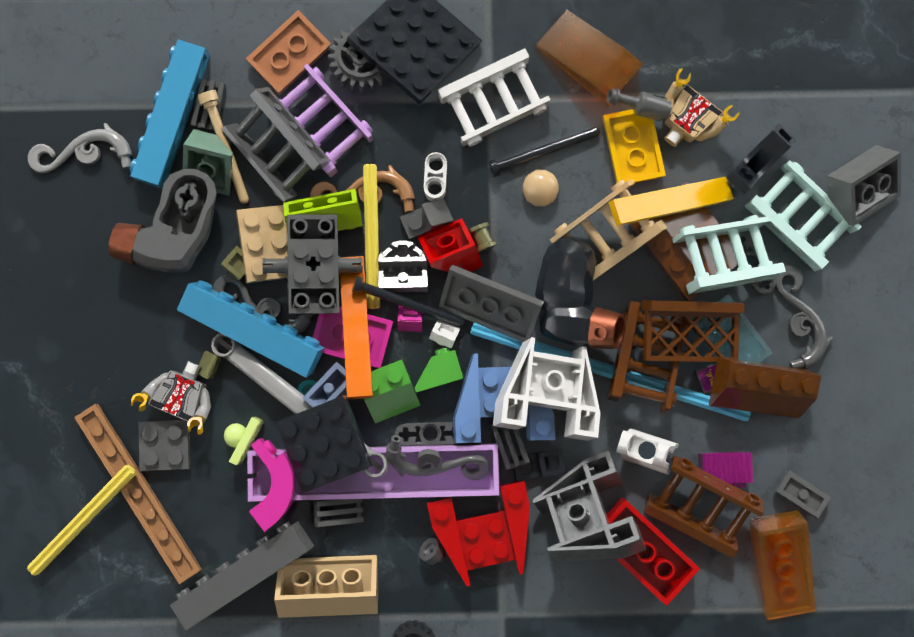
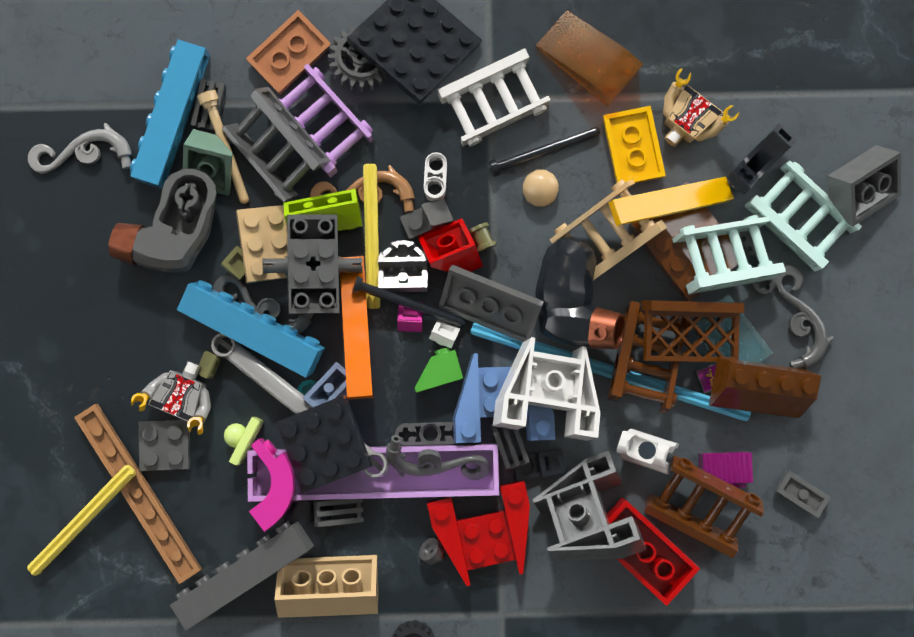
dark pink plate [313,307,393,368] -> none
bright green slope [364,360,421,423] -> none
dark grey piece [607,88,672,121] -> none
clear orange slope [749,510,816,620] -> none

